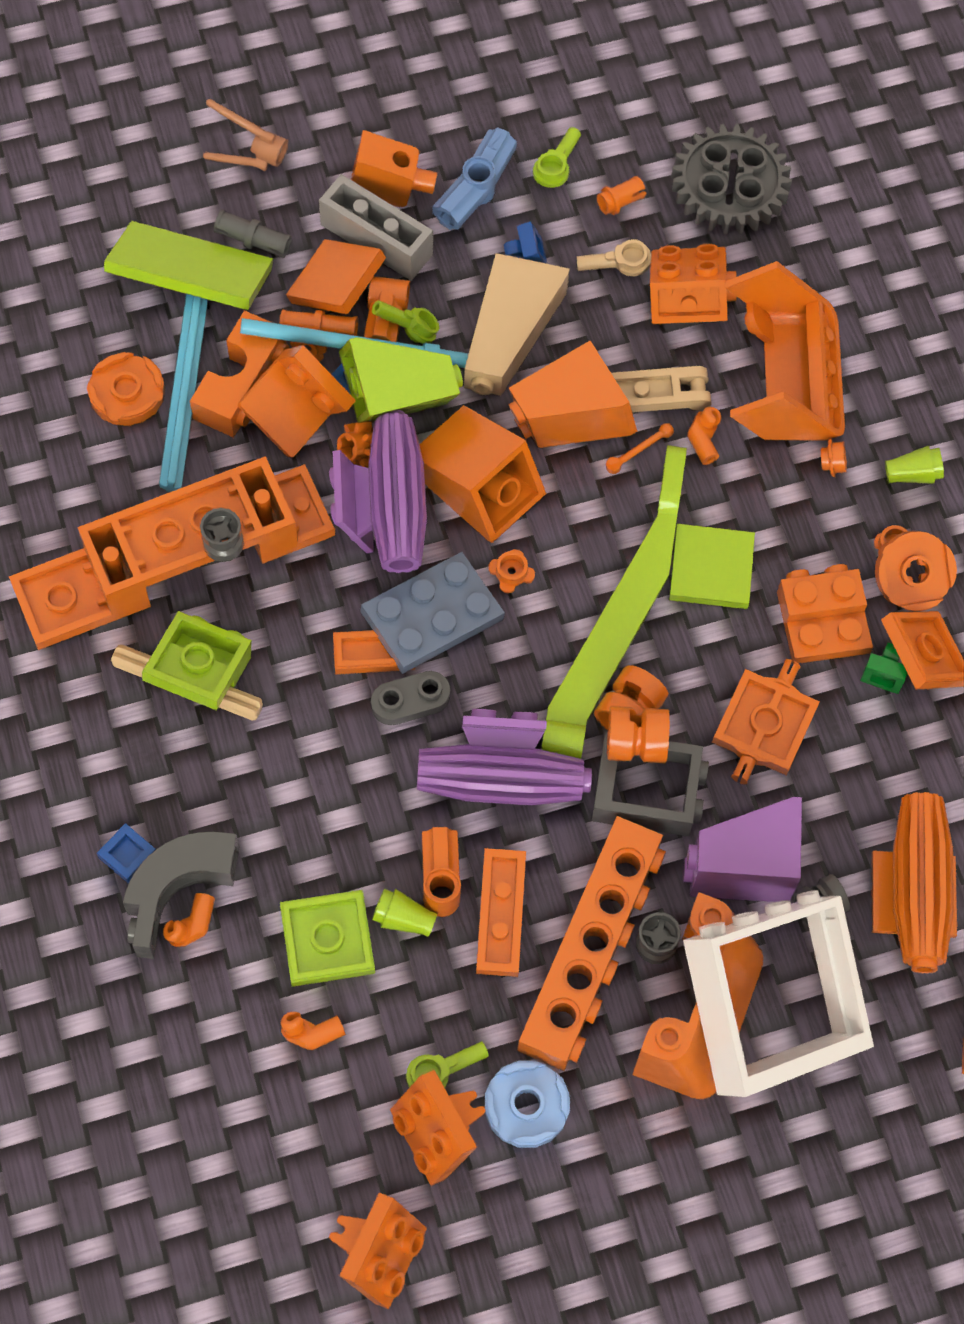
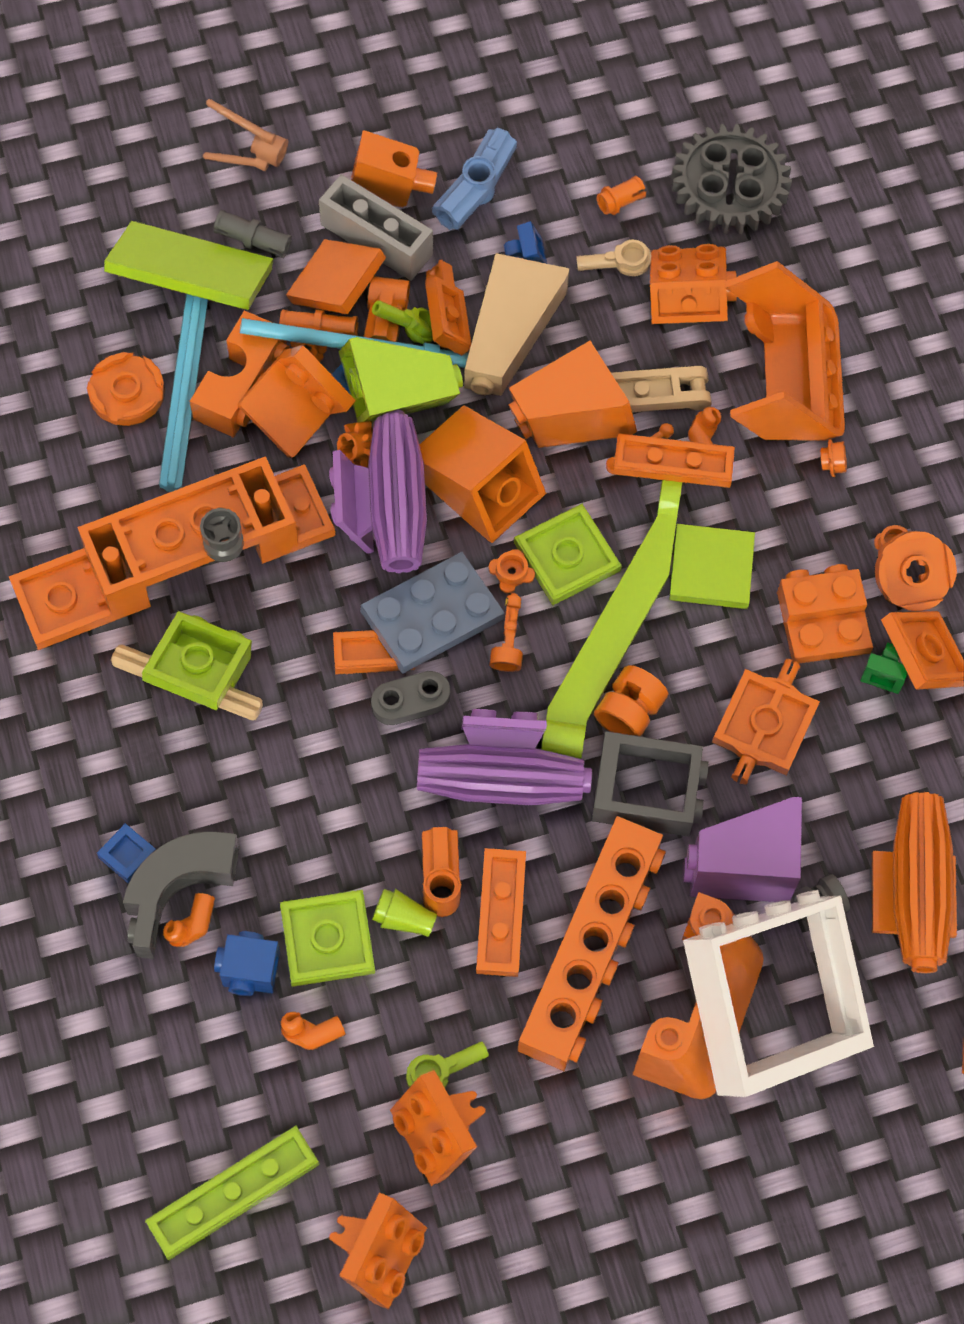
light blue tile [485,1060,570,1148] -> none
lime plate [533,127,581,188] -> none
orange wheel [607,706,670,763] -> none
dark grey wheel [636,912,681,964] -> none
lime cone [885,445,944,484] -> none
none -> lime tile [145,1126,319,1261]
none -> blue brick [214,931,280,996]
none -> orange hinge [425,260,471,356]
none -> orange piece [489,593,523,672]
none -> lime tile [514,504,622,606]
none -> orange tile [613,433,735,488]

